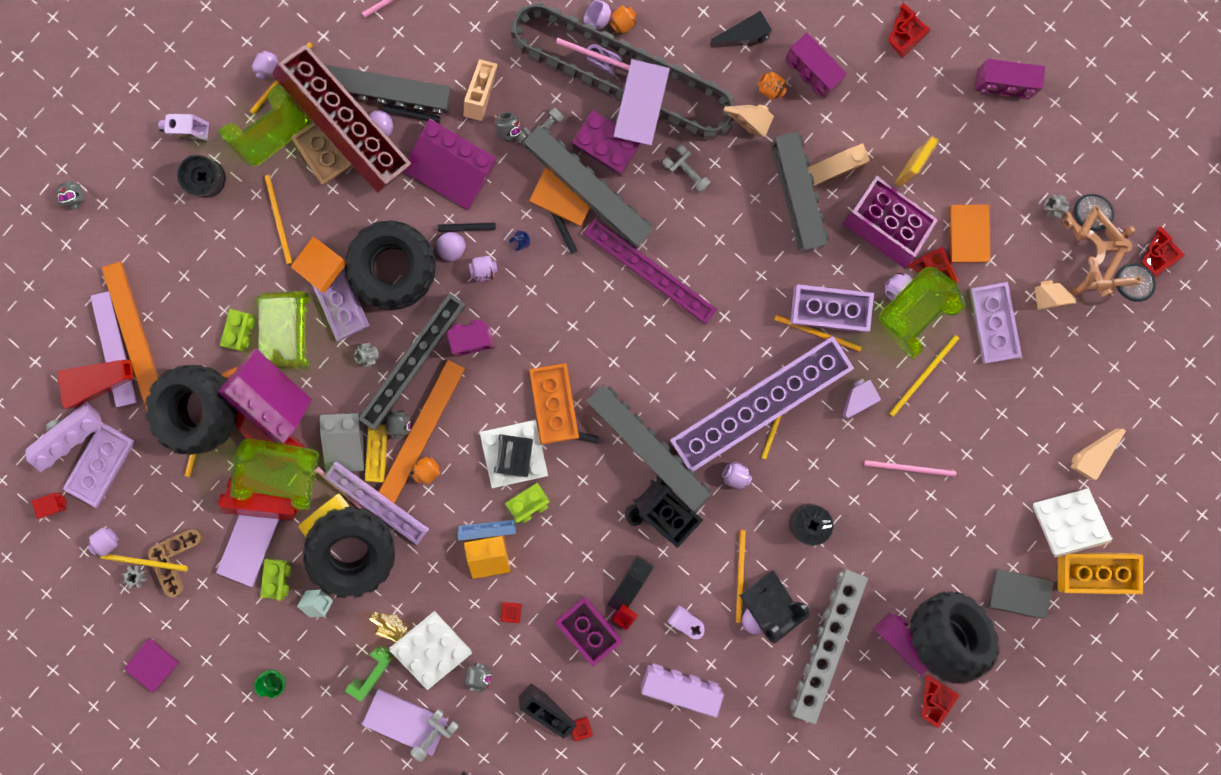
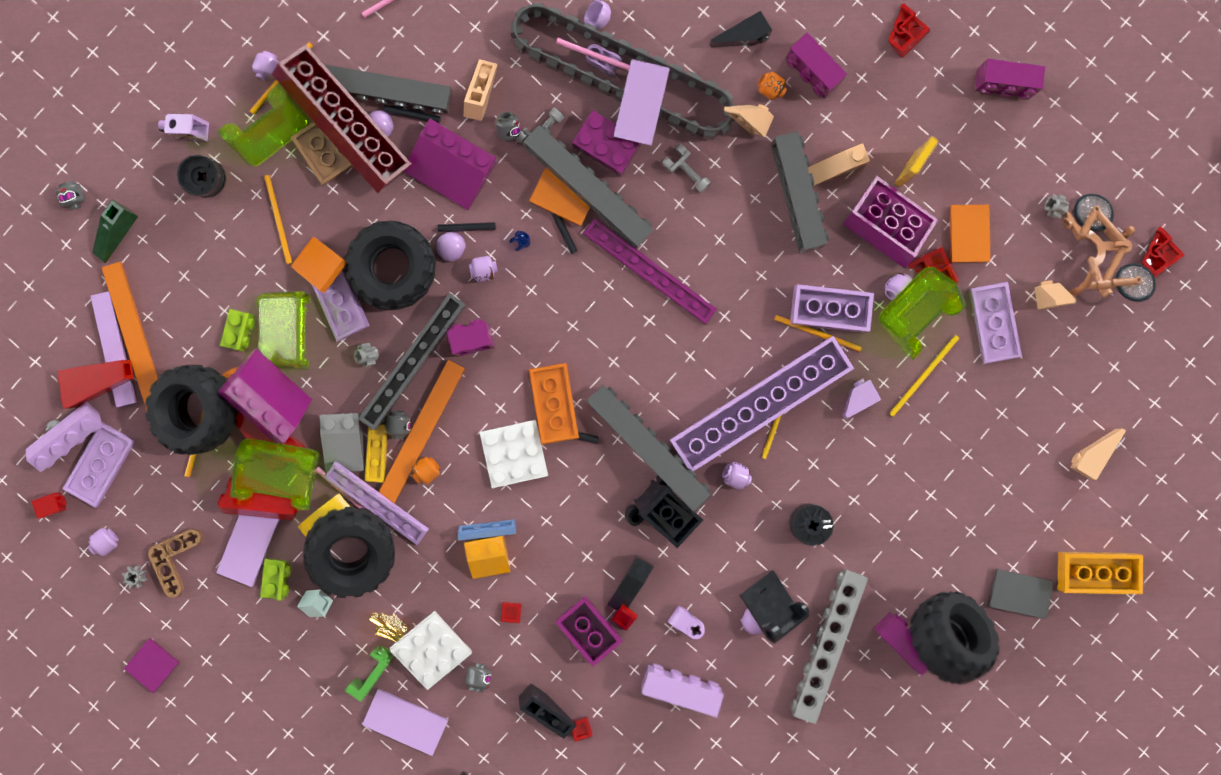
yellow axle [100,554,188,572] -> none
green hair [254,669,286,699] -> none
light grey bar [410,708,459,762] -> none
black plate [494,434,533,477] -> none
lime bracket [505,482,550,524] -> none
orange head [608,5,637,35] -> none
light orange axle [736,530,746,623] -> none
bright pink axle [864,460,956,477] -> none
red slope [922,674,960,728] -> none
white plate [1032,488,1112,558] -> none
none -> dark green slope [92,200,139,263]

